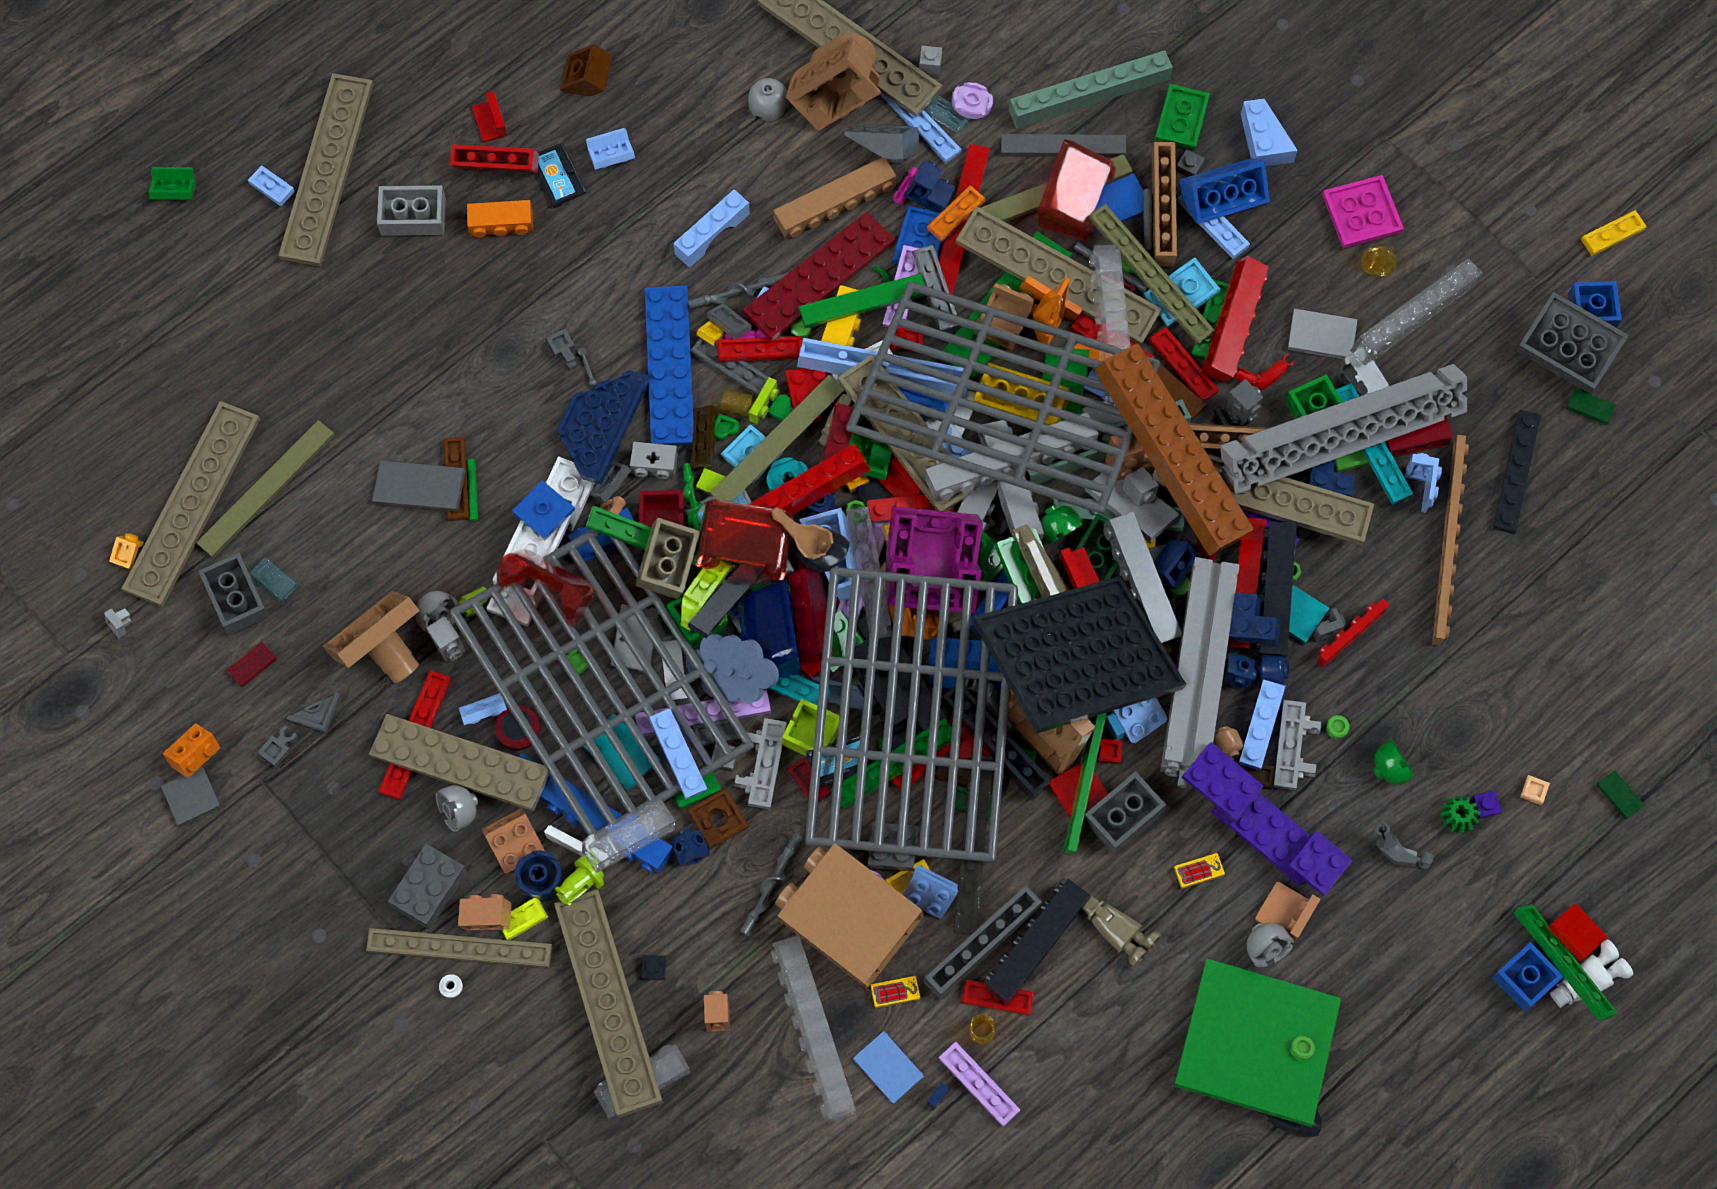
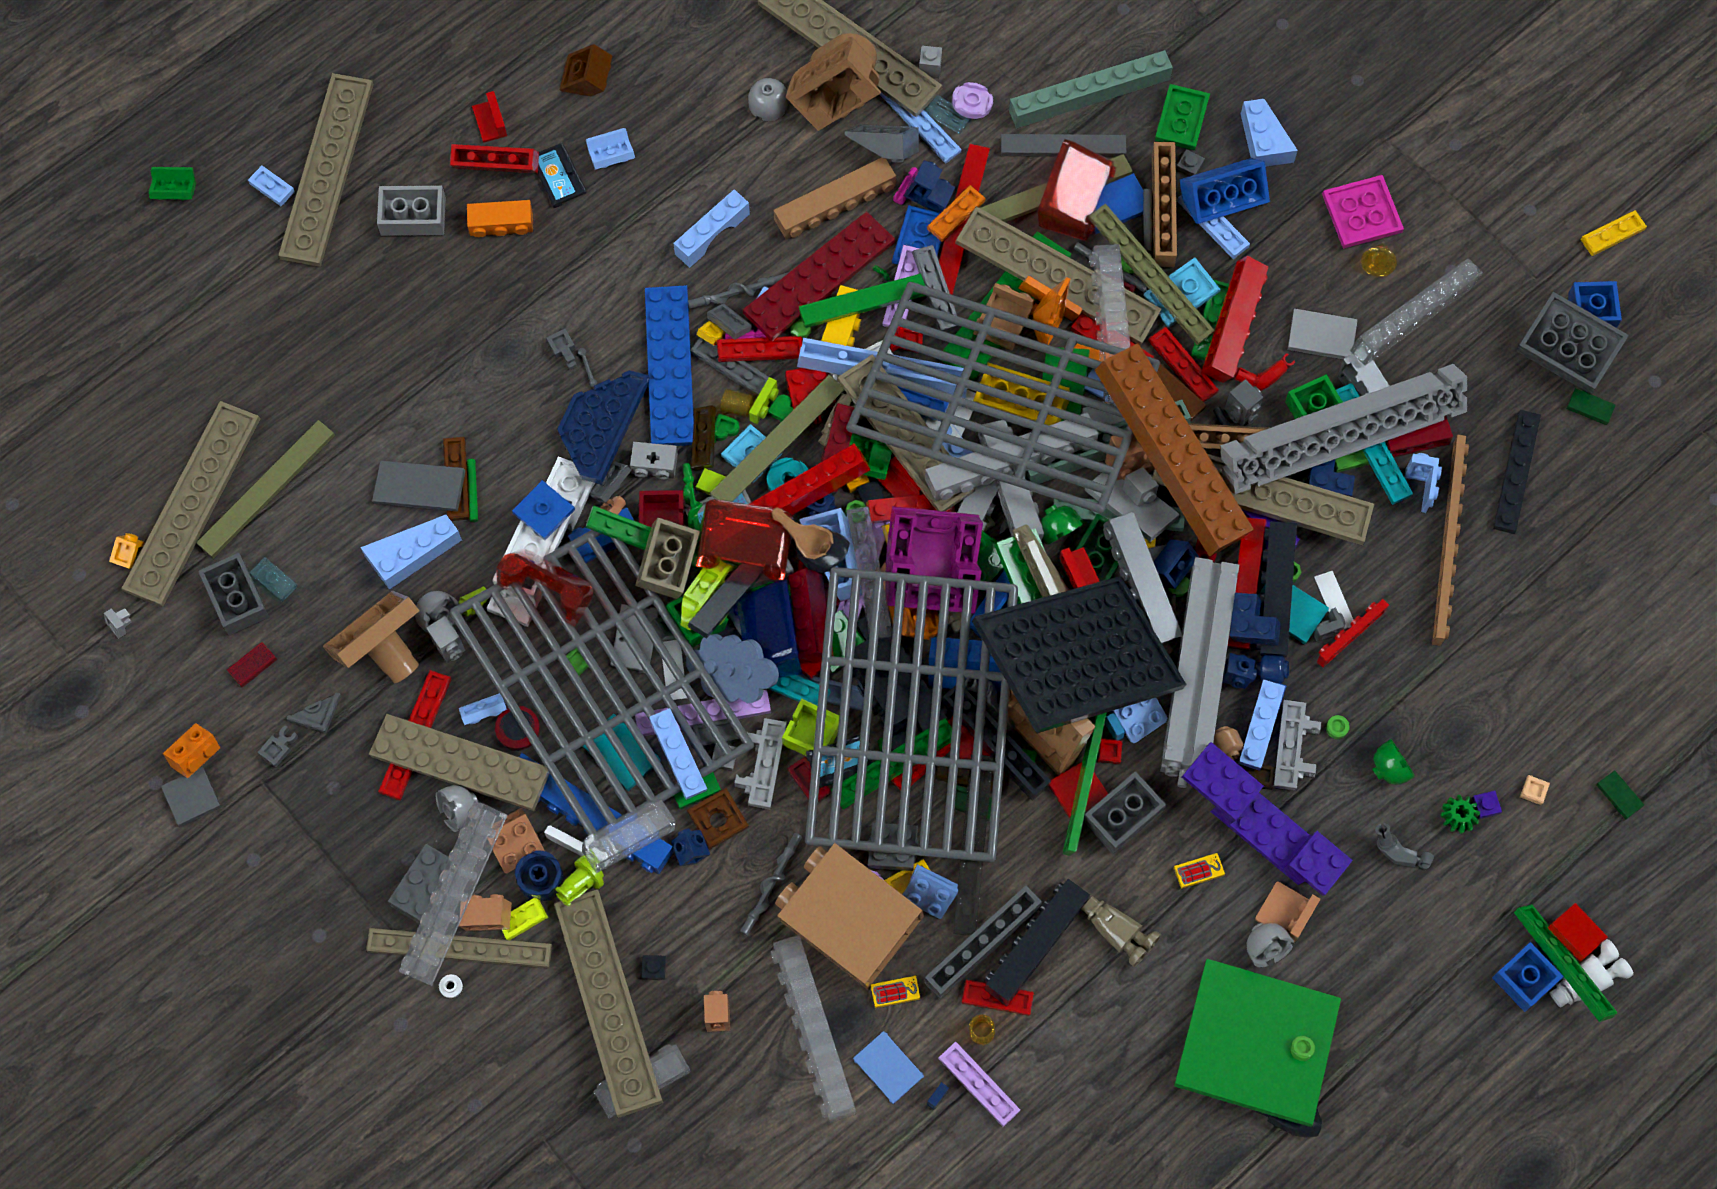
none -> light blue wedge [361,515,462,589]
none -> clear brick [399,801,507,986]
none -> white sticker [1314,571,1353,629]

